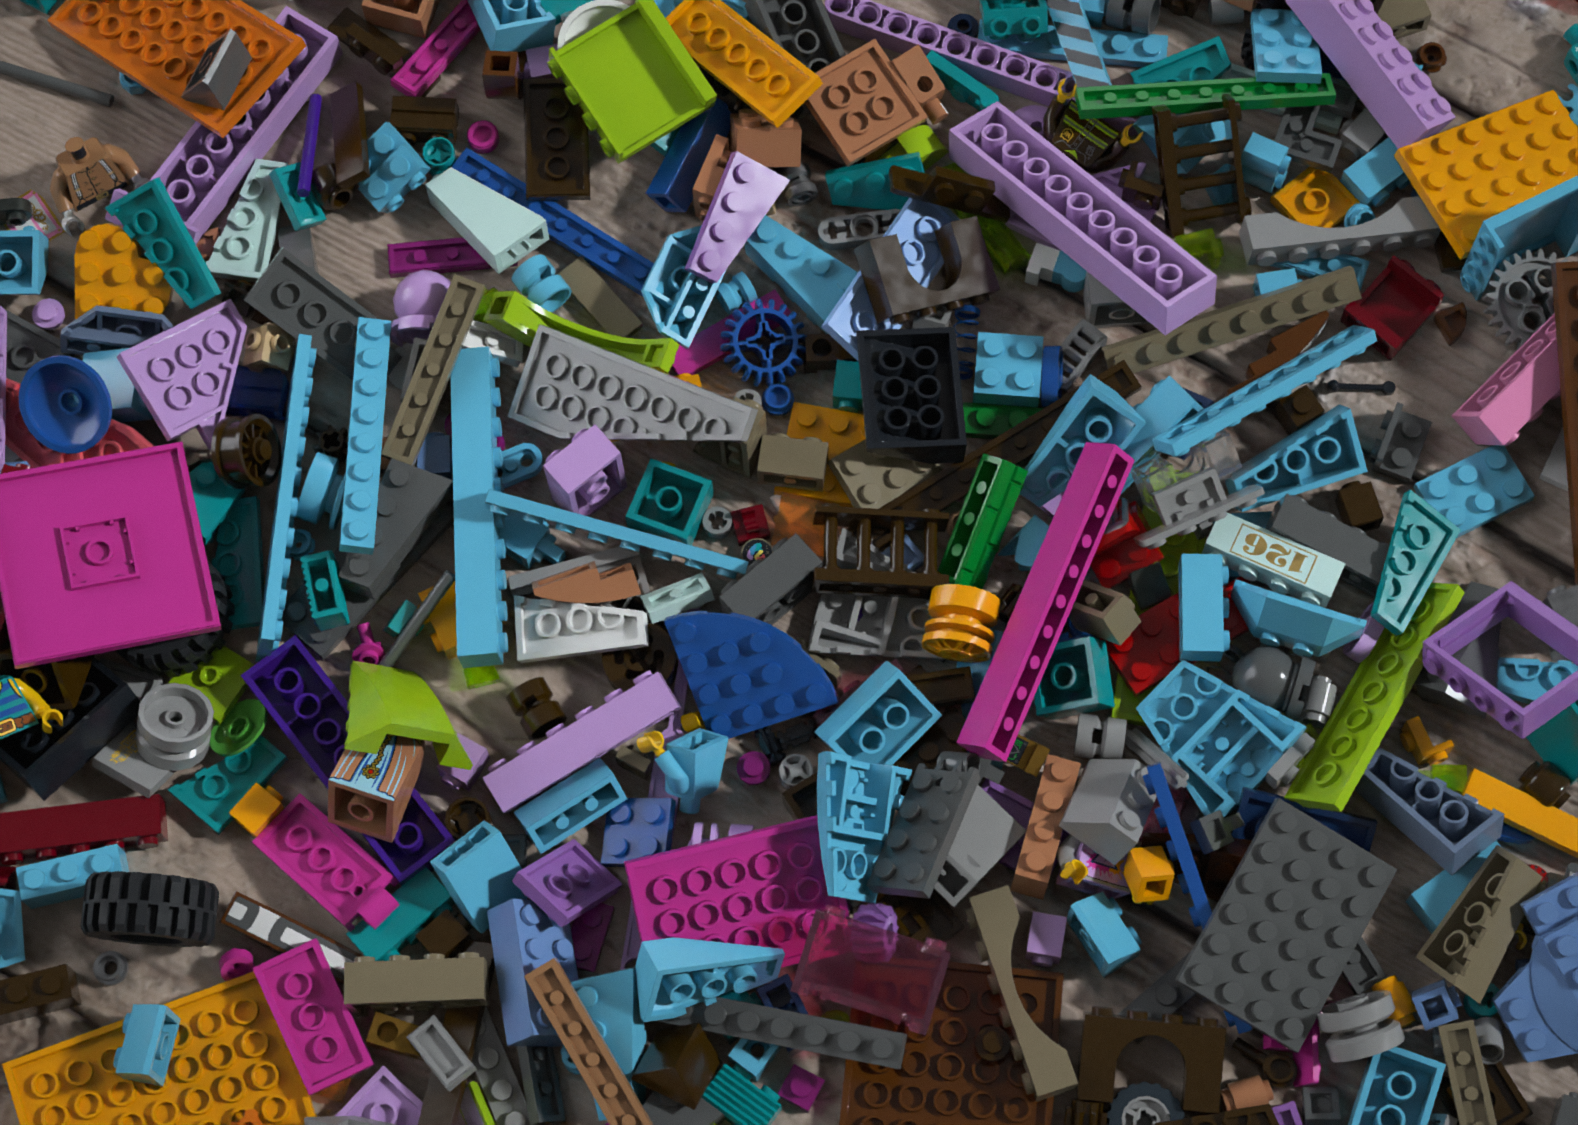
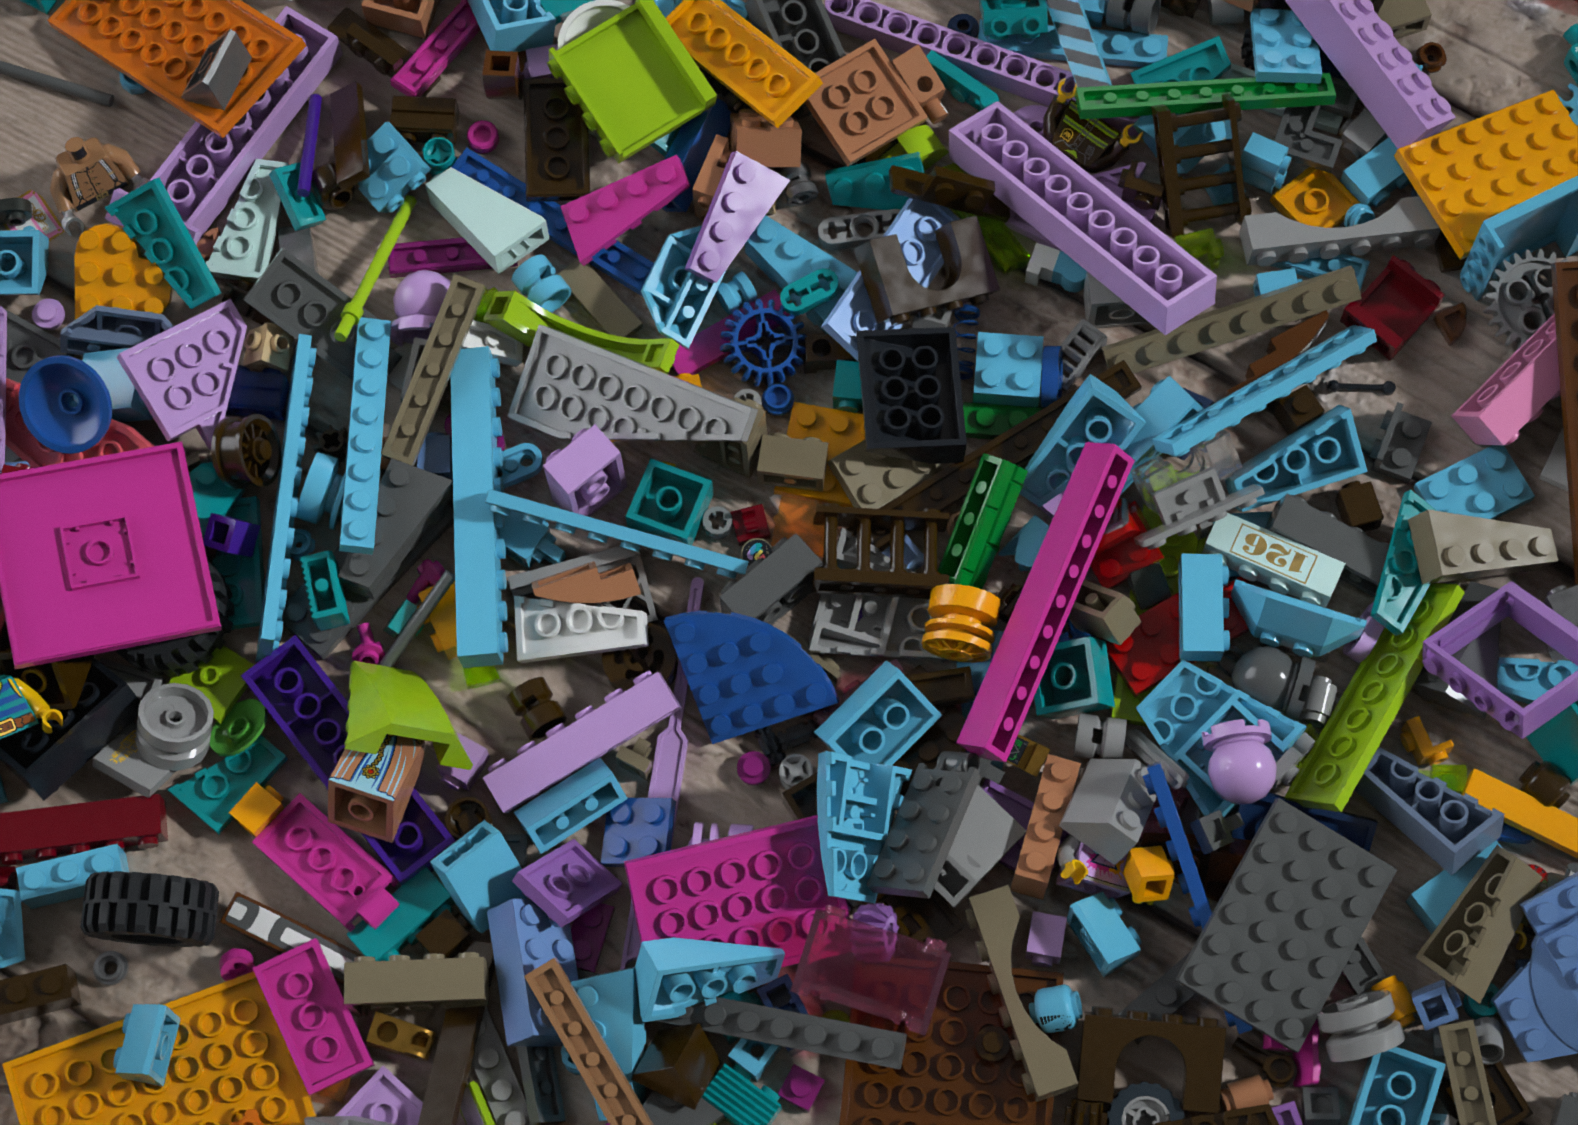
light grey tile [407,1015,477,1092] -> none
medium azure torso [637,711,728,814] -> none
light aqua plate [640,572,715,624] -> none
none -> dark purple brick [203,513,261,557]
none -> lime bar [334,195,417,342]
none -> dark pink plate [406,558,445,604]
none -> dark pink wing [560,154,690,266]
none -> teal beam [780,268,840,316]
none -> medium azure head [1029,984,1083,1033]
none -> lavender tile [1202,719,1277,804]
none -> dark tan wedge [1408,509,1558,584]

